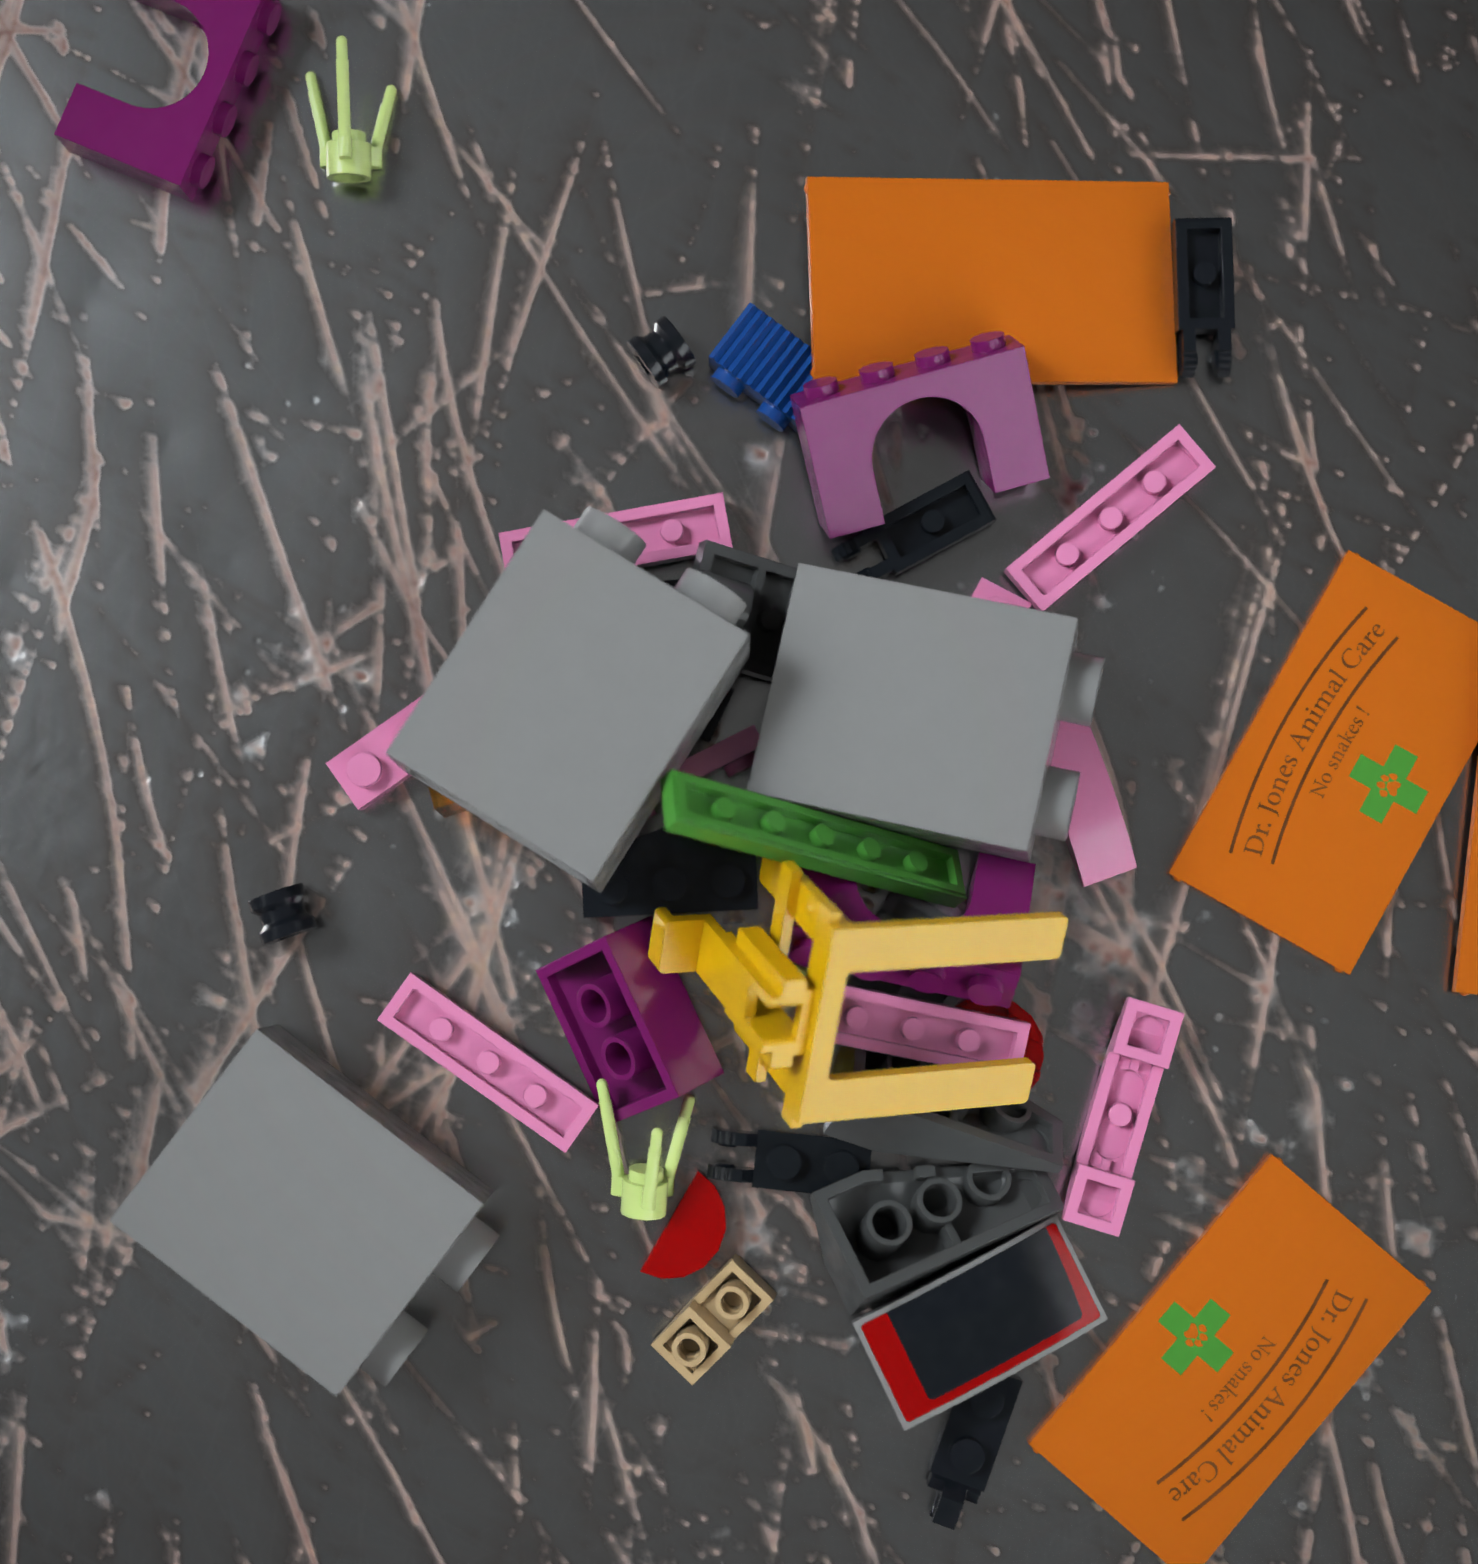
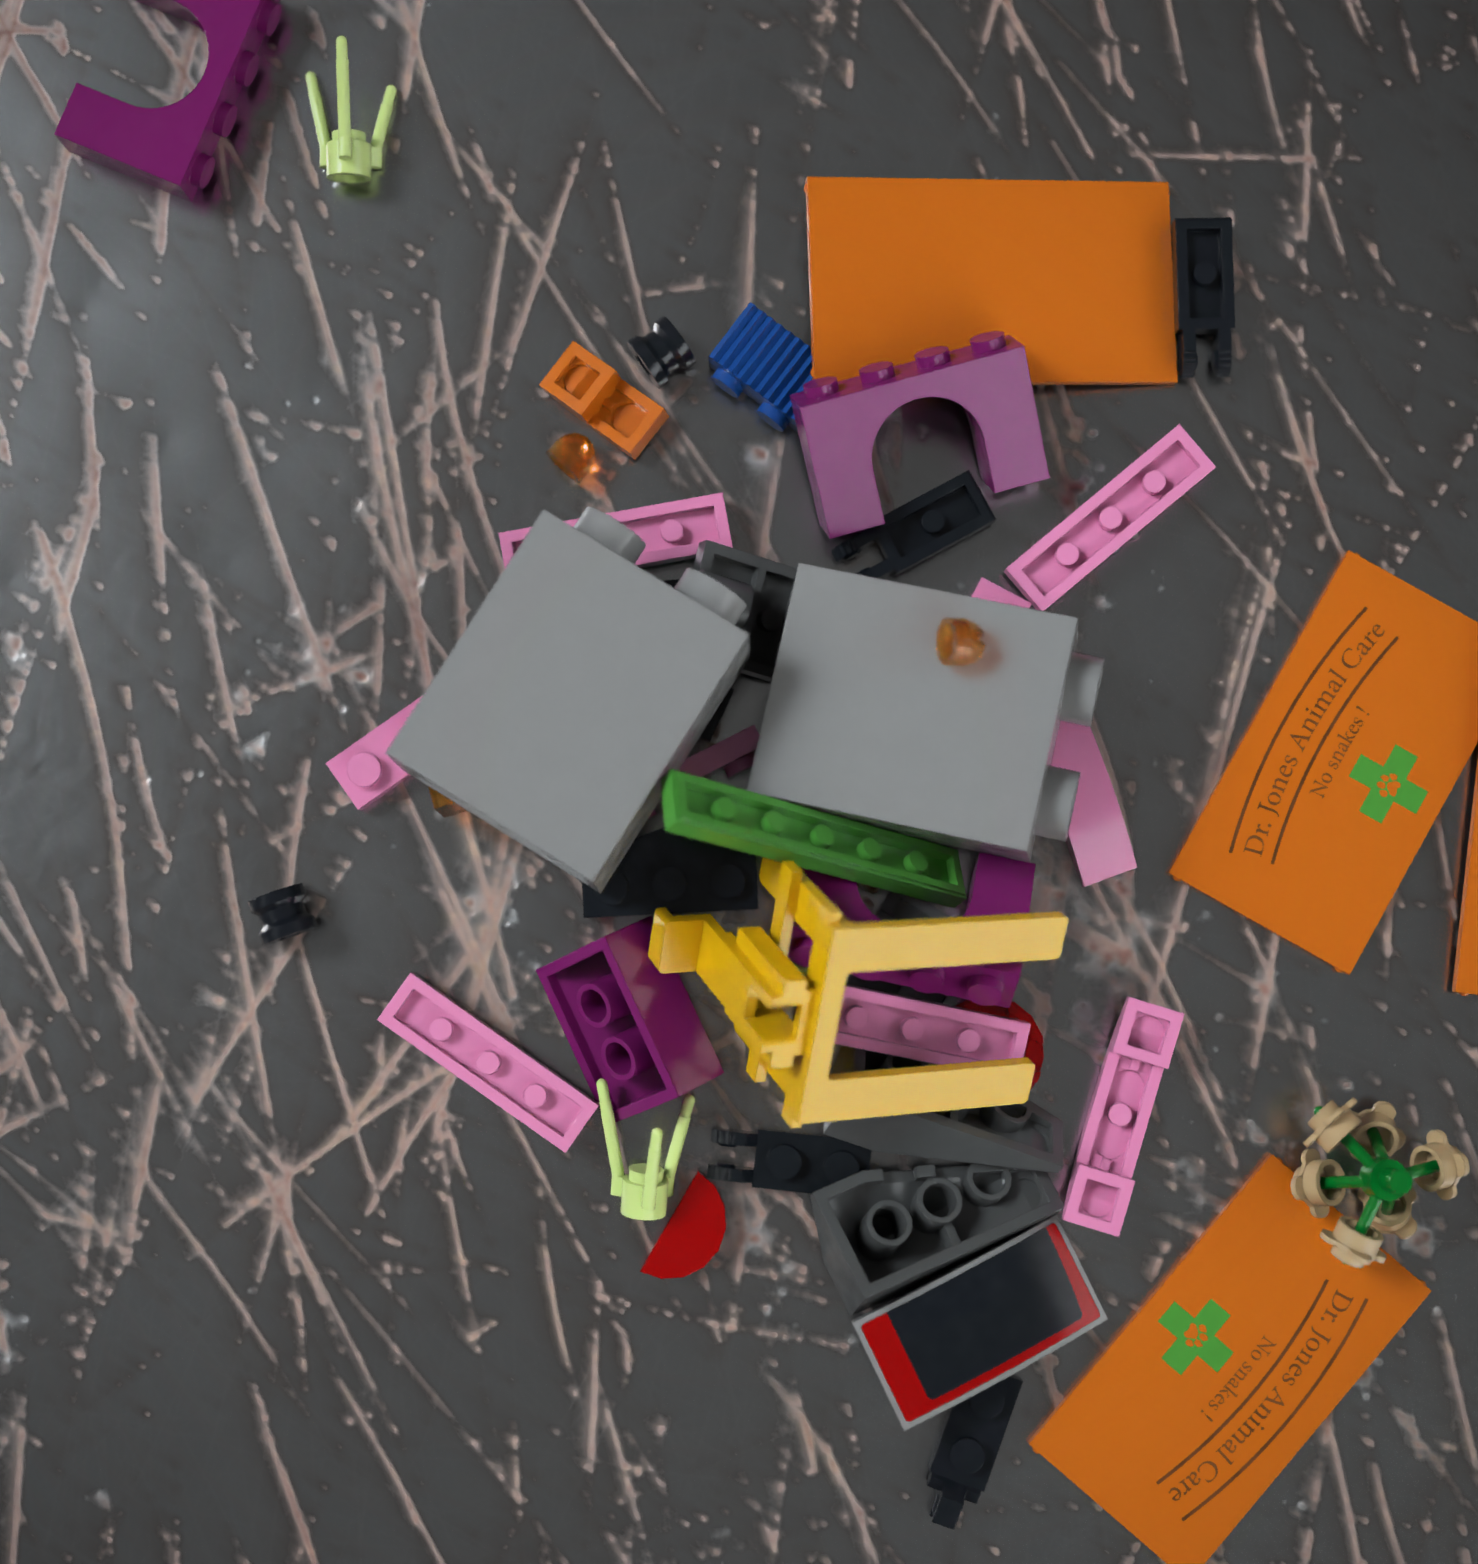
light grey brick [109,1024,501,1397] -> none
tan slope [651,1253,777,1386] -> none
none -> orange slope [539,341,669,460]
none -> clear orange hinge [546,433,596,483]
none -> clear orange hinge [936,617,986,666]
none -> tan plant [1291,1097,1470,1268]

